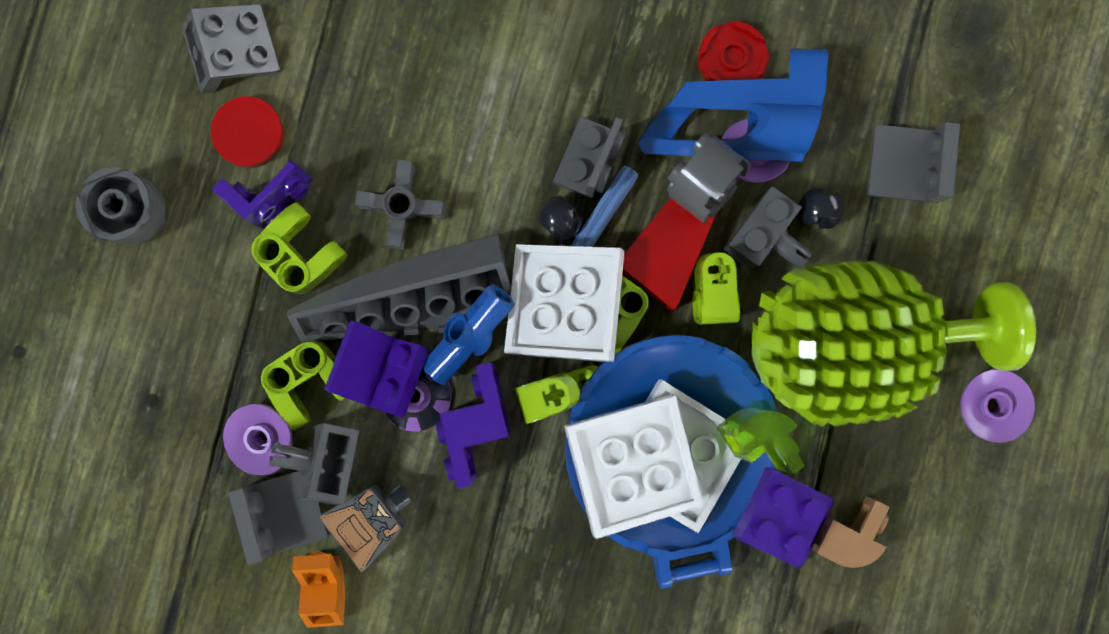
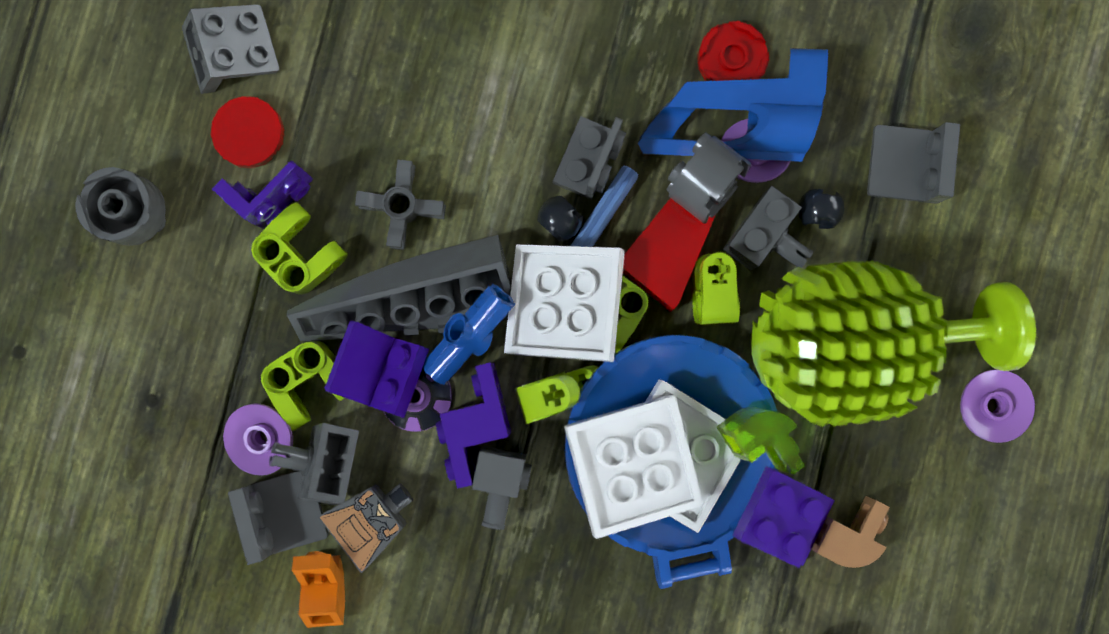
none -> dark grey brick [472,446,532,530]

